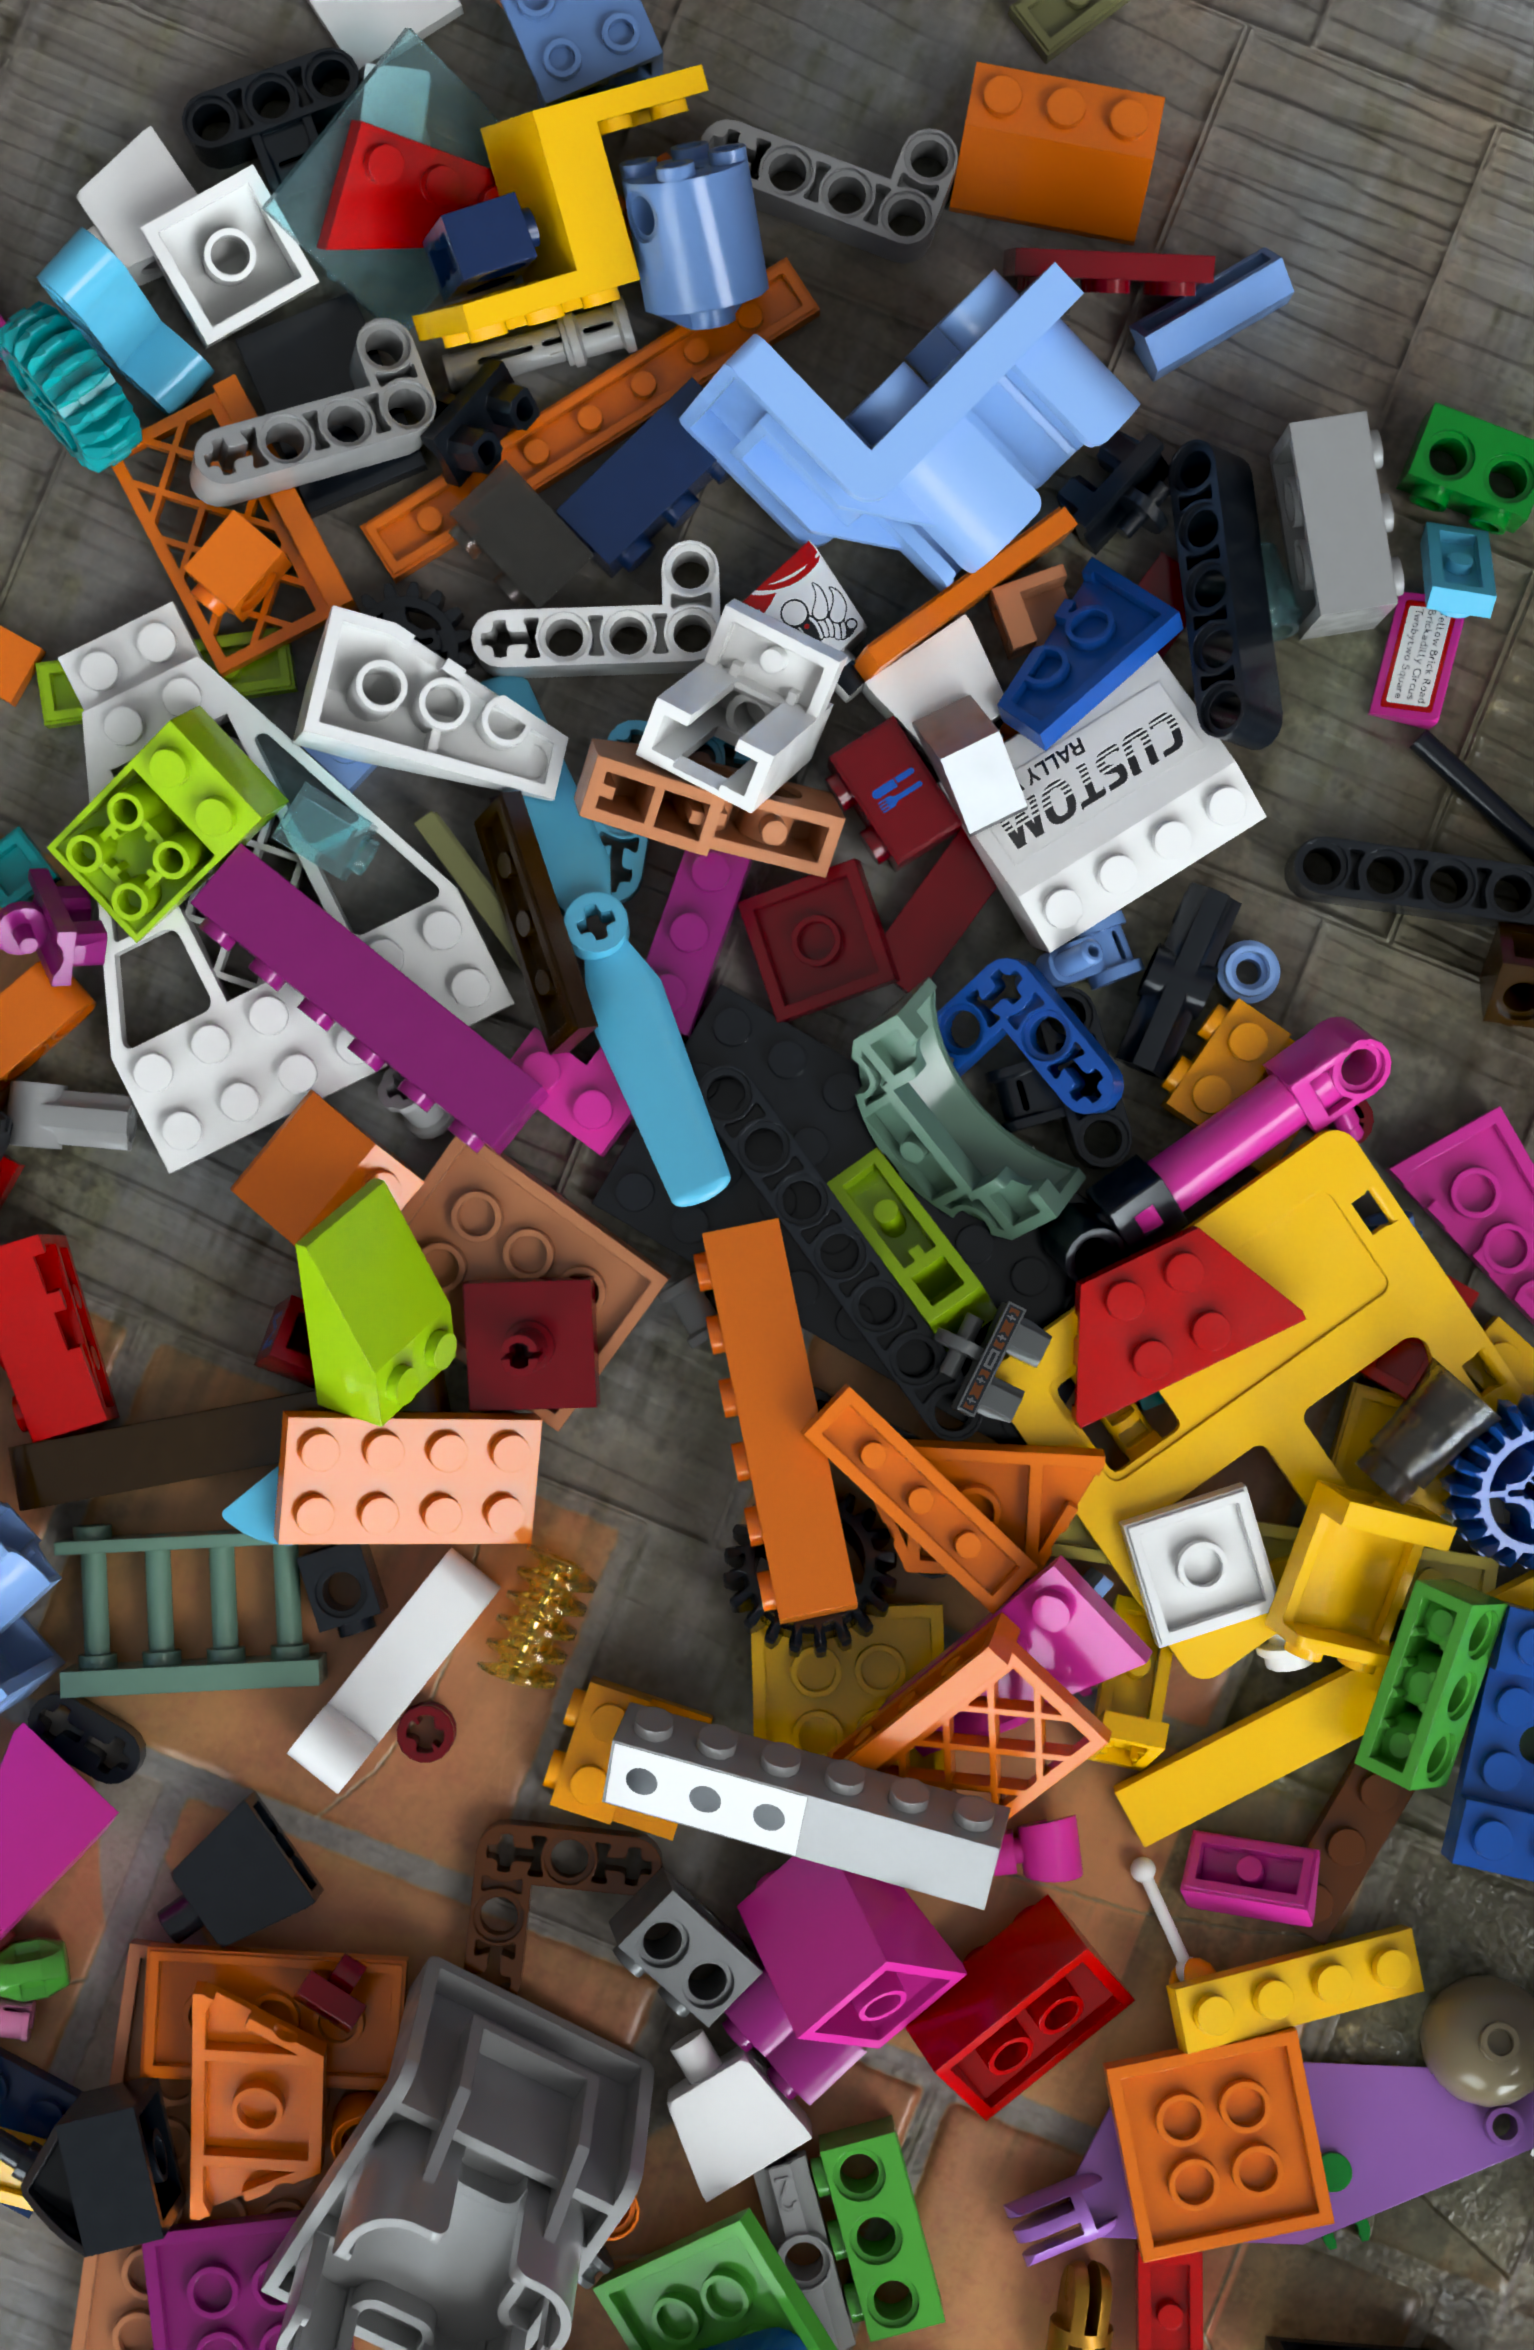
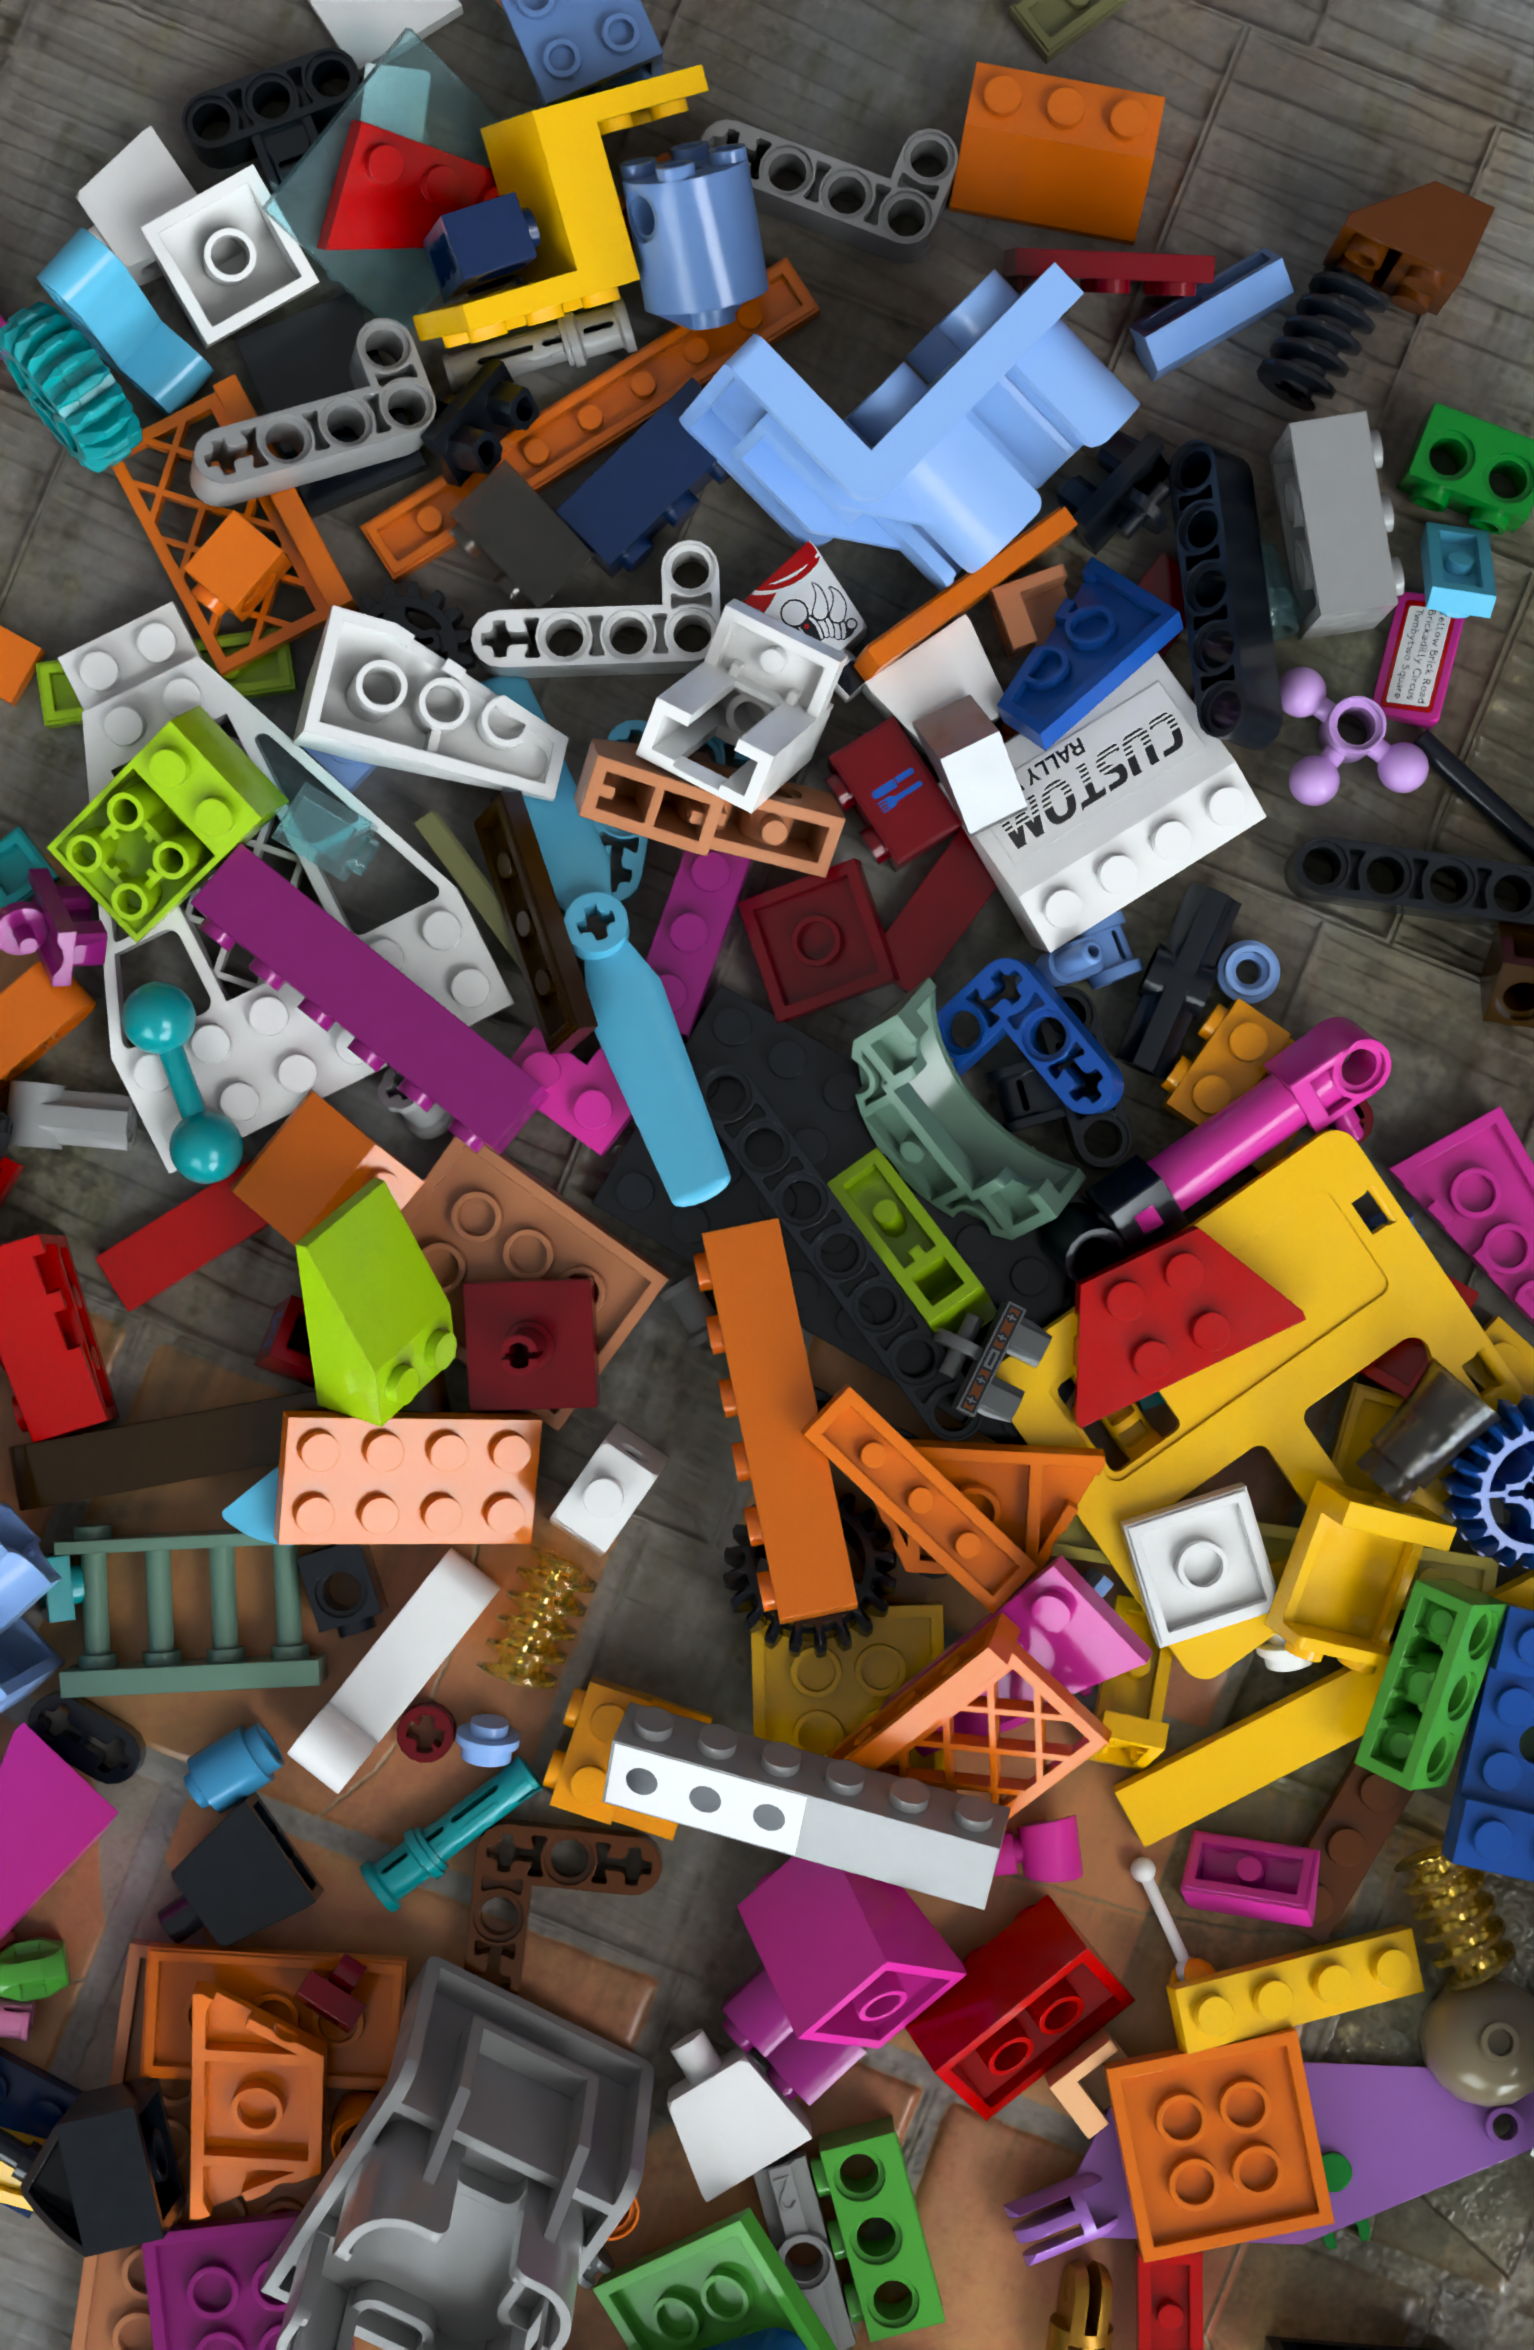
dark grey brick [609,1867,763,2028] -> none
none -> teal plate [41,1553,85,1623]
none -> red tile [95,1158,270,1312]
none -> teal piece [122,981,243,1184]
none -> dark azure brick [184,1722,285,1813]
none -> teal pin [359,1755,544,1913]
none -> light blue plate [456,1714,520,1767]
none -> white torso [549,1422,670,1558]
none -> light nougat panel [1044,2026,1129,2139]
none -> black piece [1256,265,1389,411]
none -> lavender piece [1279,666,1429,806]
none -> reddish brown slope [1322,181,1495,316]
none -> clear yellow piece [1394,1844,1516,1992]

